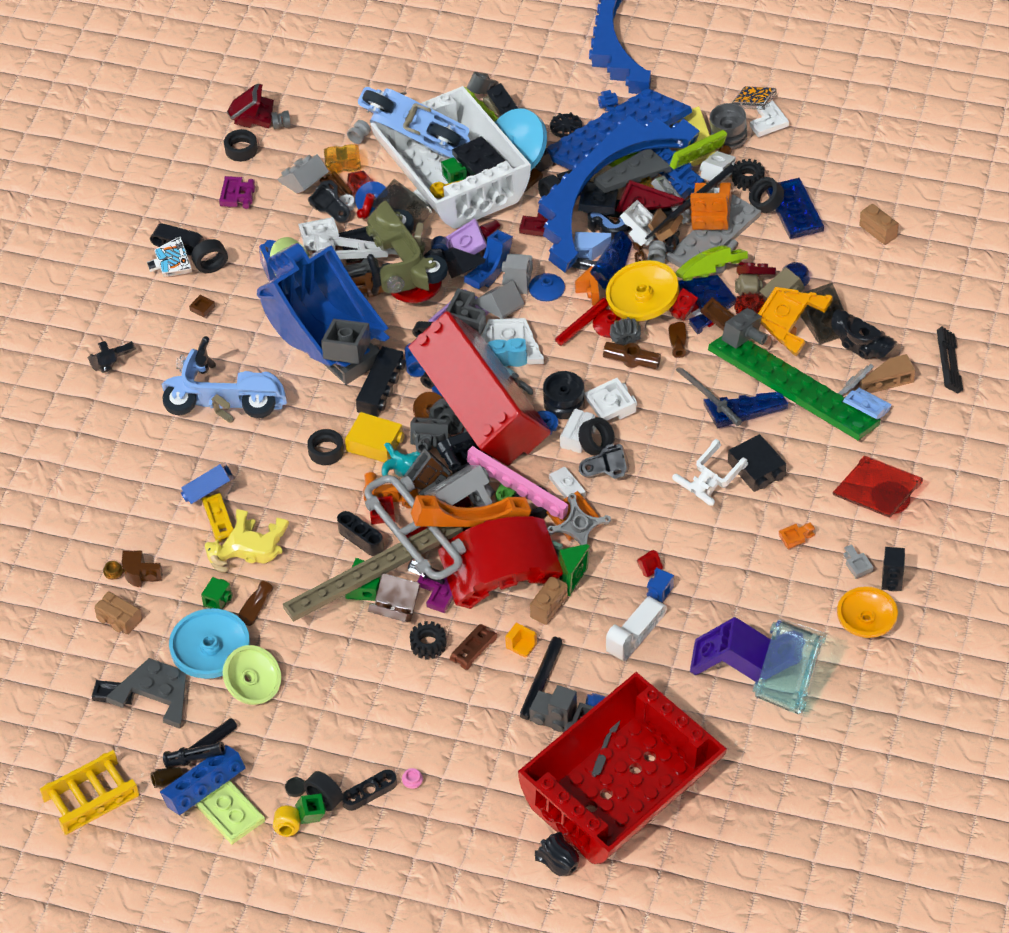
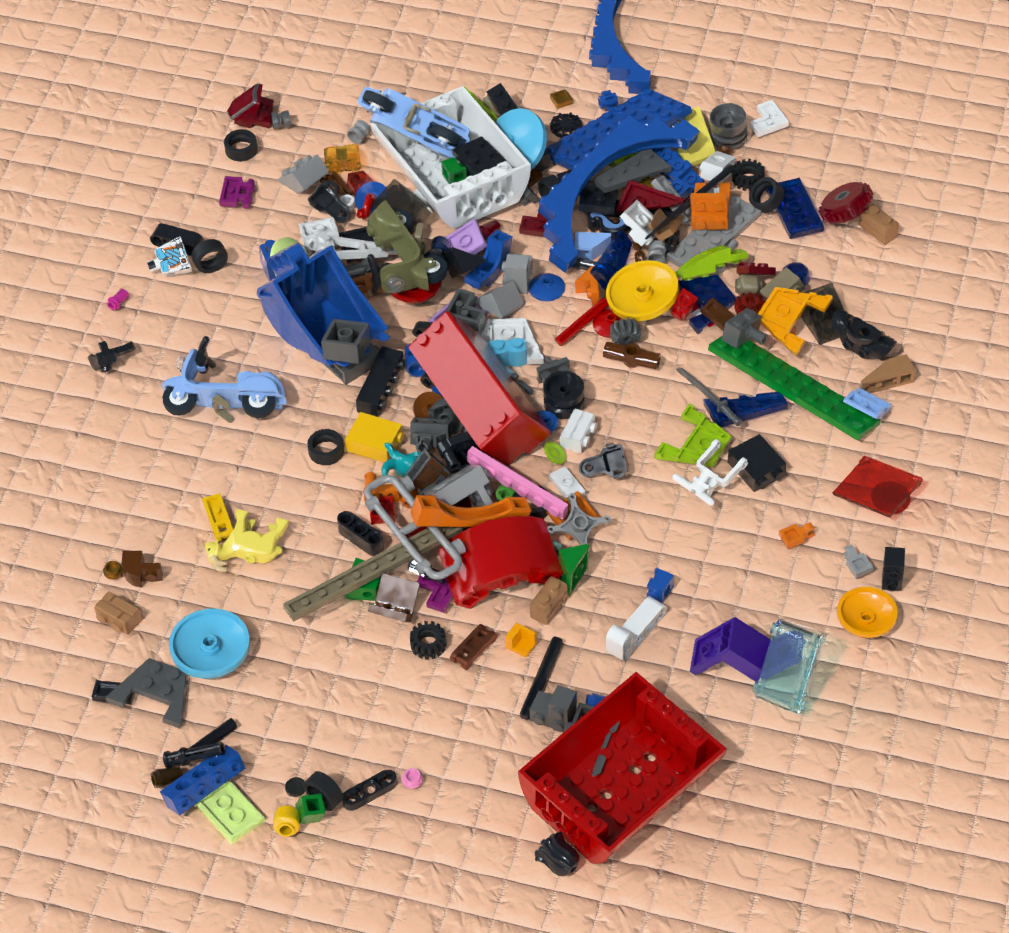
yellow fence [40,750,139,835] -> none
slope [181,462,235,504] -> none
reddish brown plate [189,295,215,318] -> none
green brick [201,577,233,610] -> none
yellowish green dish [223,645,281,705] -> none
reddish brown piece [239,580,273,626] -> none
yellow plate [430,180,462,198] -> none
dark grey piece [467,72,499,94] -> none
black tyre [578,417,615,455] -> none
white plate [584,378,637,421] -> none
red tile [637,550,663,577] -> none
reddish brown piece [668,322,686,358] -> none
lime tile [669,130,727,169] -> none
tile [732,86,777,110] -> none
light grey piece [838,364,874,395] -> none
black container [937,326,963,394] -> none
none -> dark pink pin [107,288,129,310]
none -> dark grey tile [520,186,540,206]
none -> dark grey hips [536,356,571,384]
none -> lime piece [544,441,567,465]
none -> pearl gold tile [550,89,573,109]
none -> lime wing [654,403,732,467]
none -> dark red gear [818,182,874,223]

